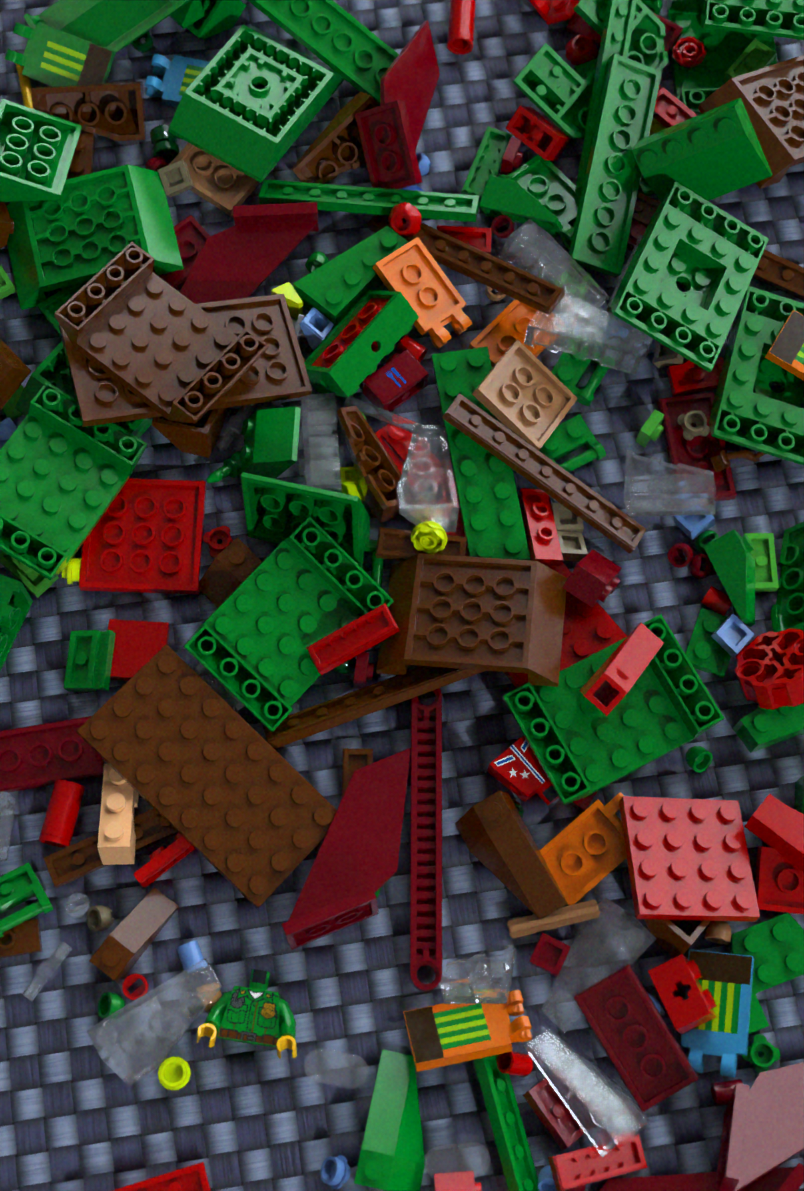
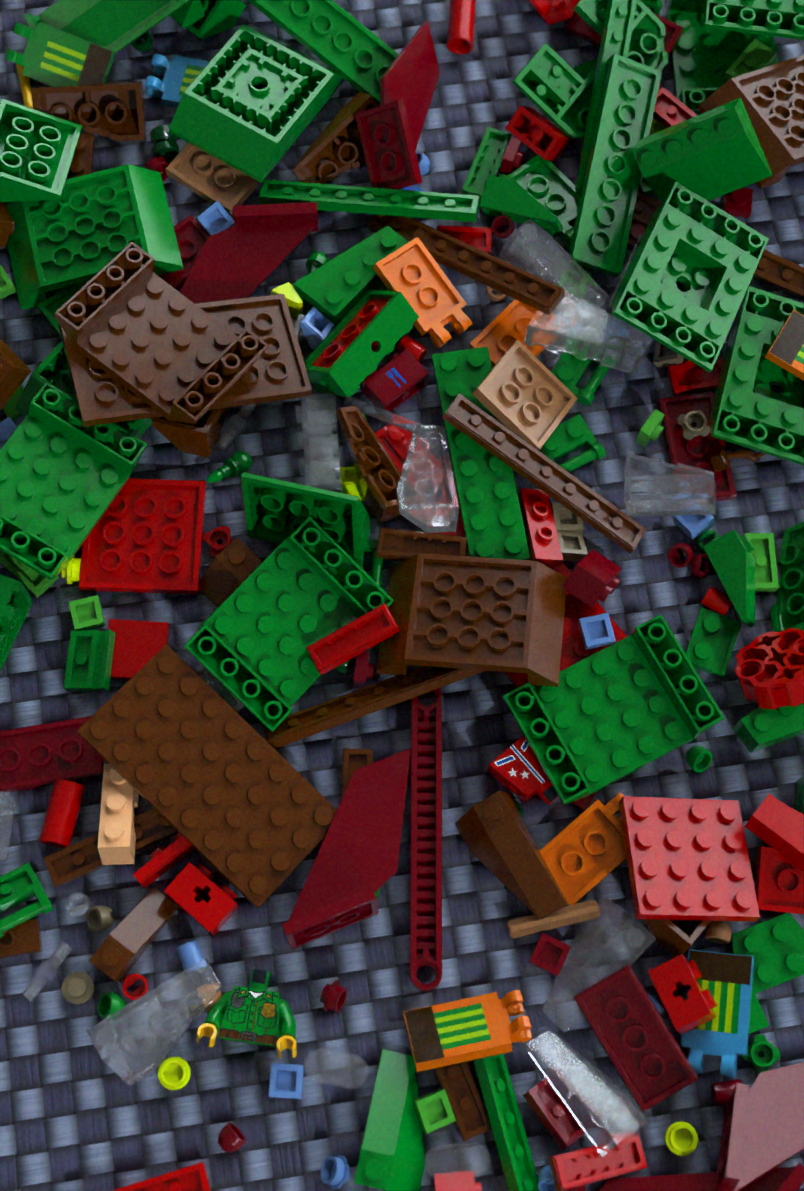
dark tan plate [158,160,194,198] -> none
green slope [239,406,301,479] -> none
red plate [389,202,422,238] -> none
neon yellow plate [411,521,448,554] -> none
clear slope [440,945,515,1004] -> none
red hinge [497,1051,533,1077] -> none
red plate [565,35,598,66] -> none
slope [579,622,664,716] -> none
red plate [672,36,706,68] -> none
medium blue plate [711,613,755,657] -> none
none -> dark tan plate [62,972,94,1005]
none -> bright green plate [69,595,106,631]
none -> red brick [164,862,239,936]
none -> medium blue plate [196,200,235,236]
none -> dark red hinge [218,1122,247,1153]
none -> medium blue plate [268,1063,304,1099]
none -> dark red plate [320,981,348,1012]
none -> bright green plate [412,1088,456,1134]
none -> reddish brown tile [434,1062,492,1142]
none -> medium blue plate [578,613,616,650]
none -> neon yellow plate [665,1121,698,1156]
none -> dark red plate [723,188,753,218]

